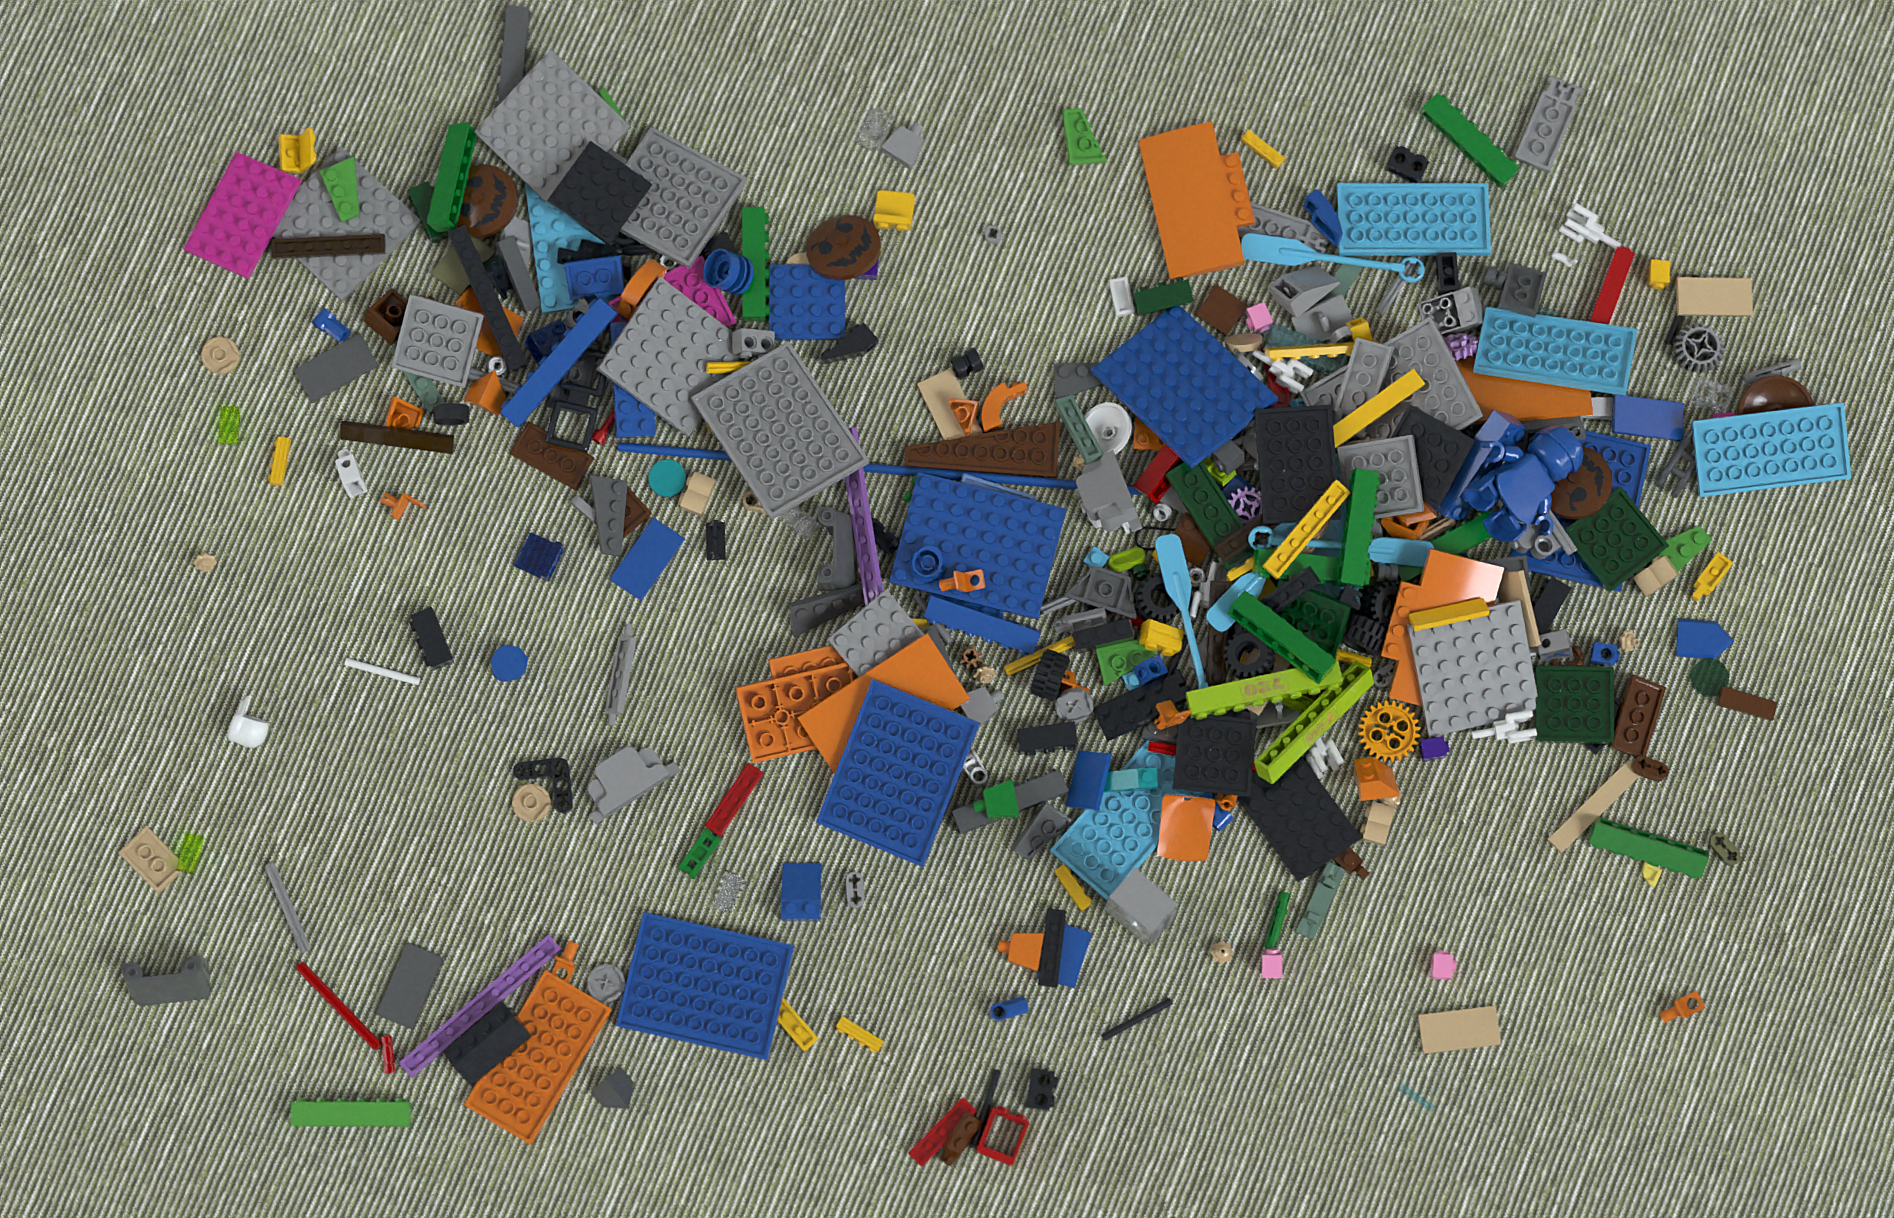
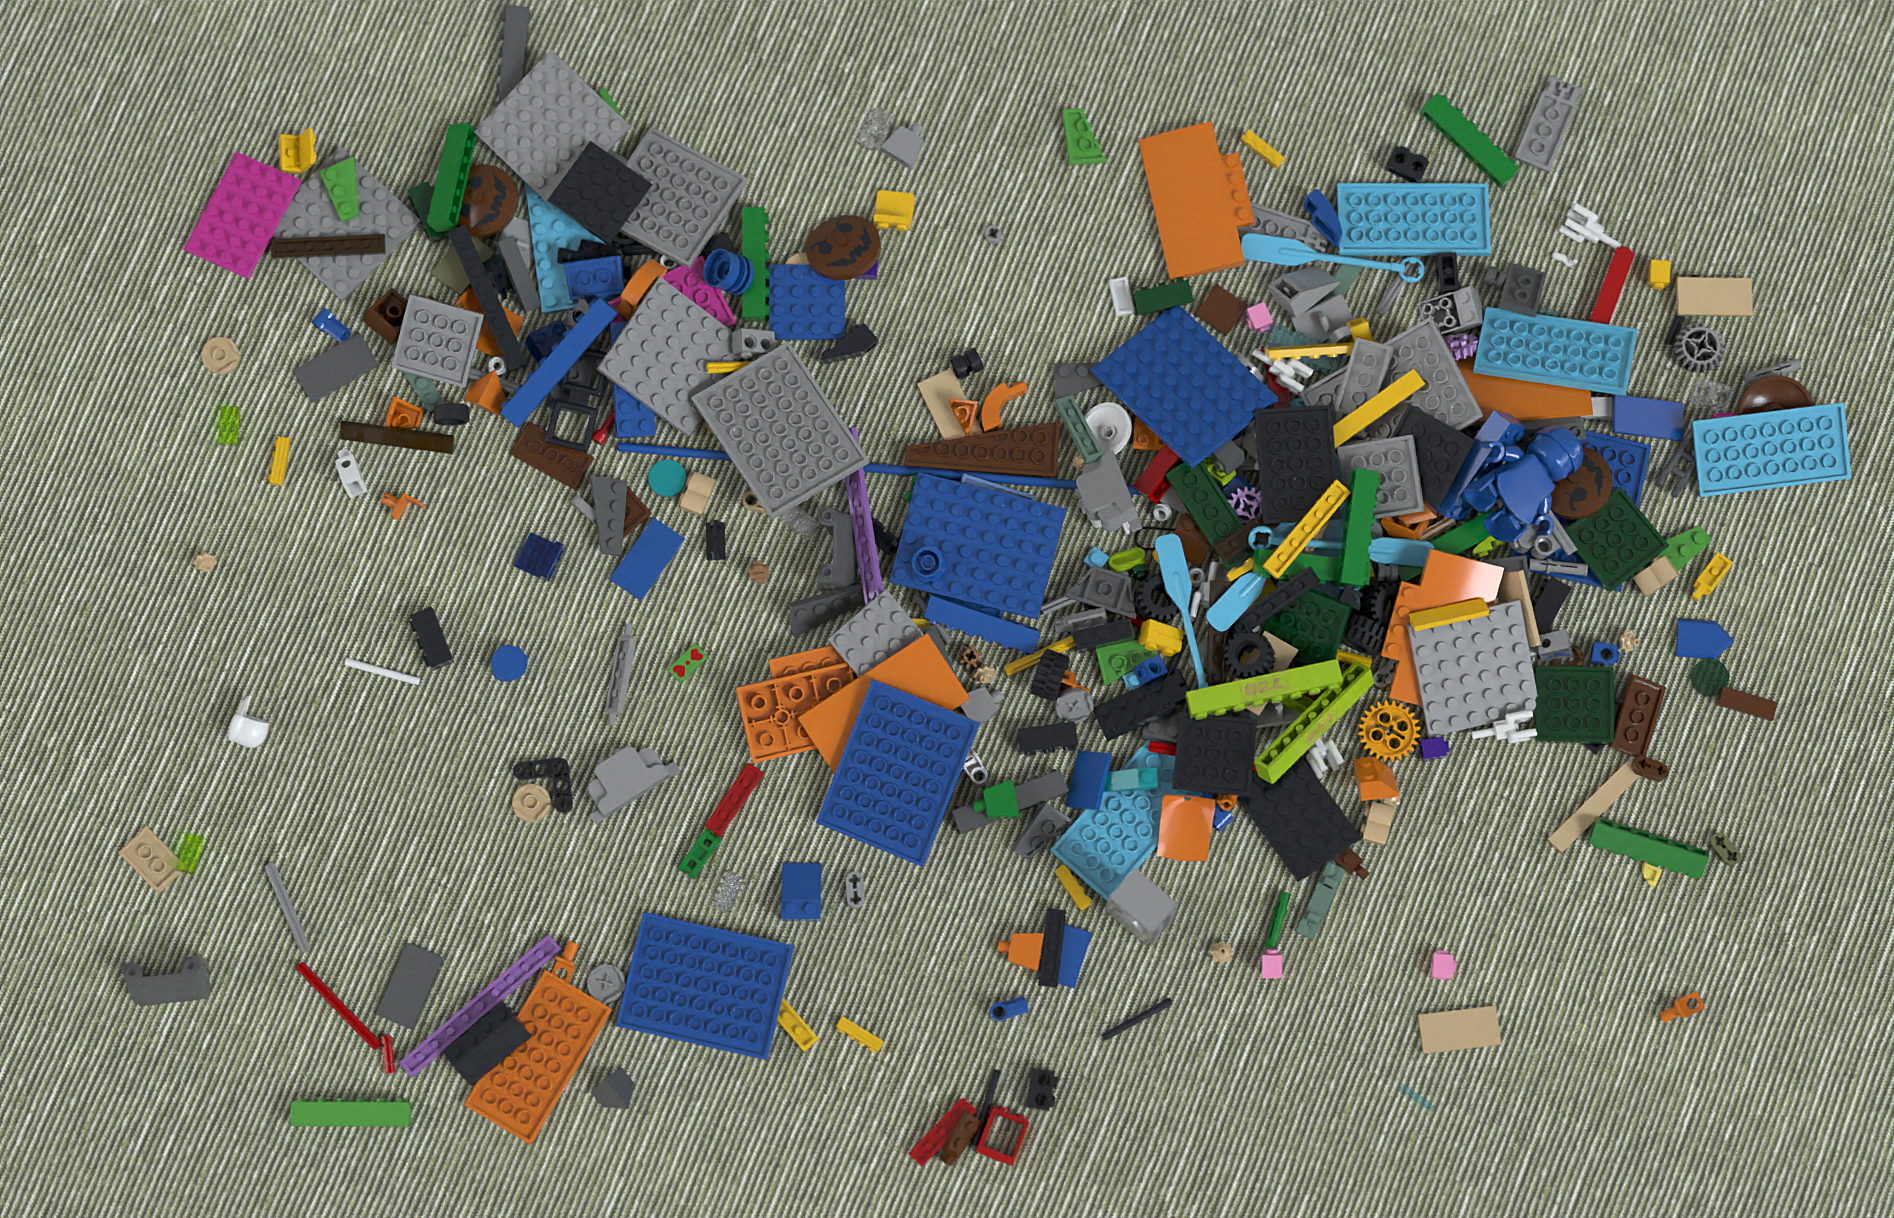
orange bracket [939,569,986,592] -> none
orange bracket [1154,700,1192,730] -> none
tan tile [1225,333,1263,352] -> none
green brick [1227,590,1337,685] -> none
none -> bright green tile [667,643,709,684]
none -> medium nougat gear [749,560,770,585]
none -> lime slope [1471,536,1505,559]
none -> light grey pin [1528,558,1588,576]

